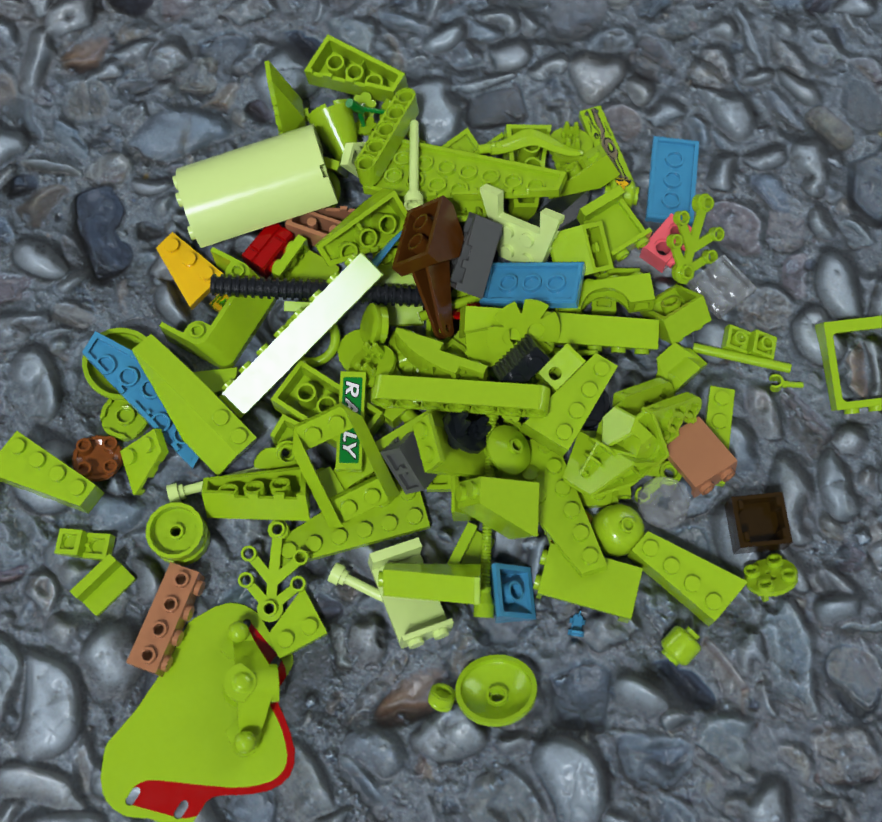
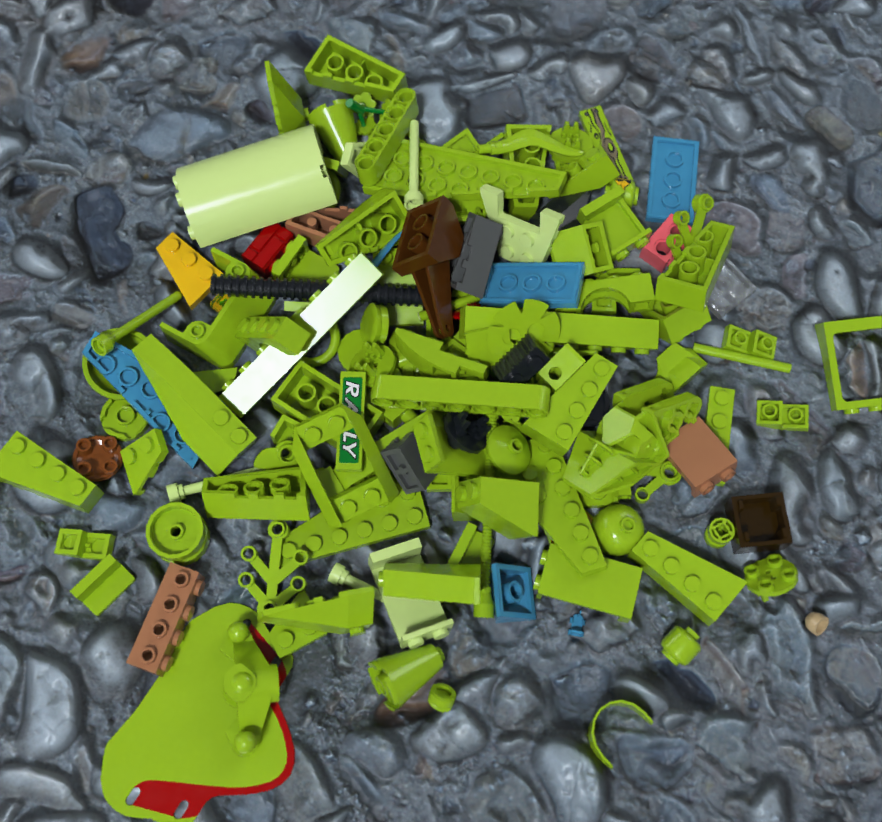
lime dish [455,654,537,727] -> none
clear plate [637,476,691,529] -> none
lime hand [769,374,804,392] -> none
none -> lime piece [91,291,183,356]
none -> lime arch [235,316,310,356]
none -> lime wedge [257,586,374,637]
none -> lime cone [368,644,445,711]
none -> lime piece [588,700,654,769]
none -> lime wedge [655,220,735,312]
none -> lime wheel [704,518,735,549]
none -> lime slope [756,400,809,432]
none -> tan hinge [805,612,829,636]

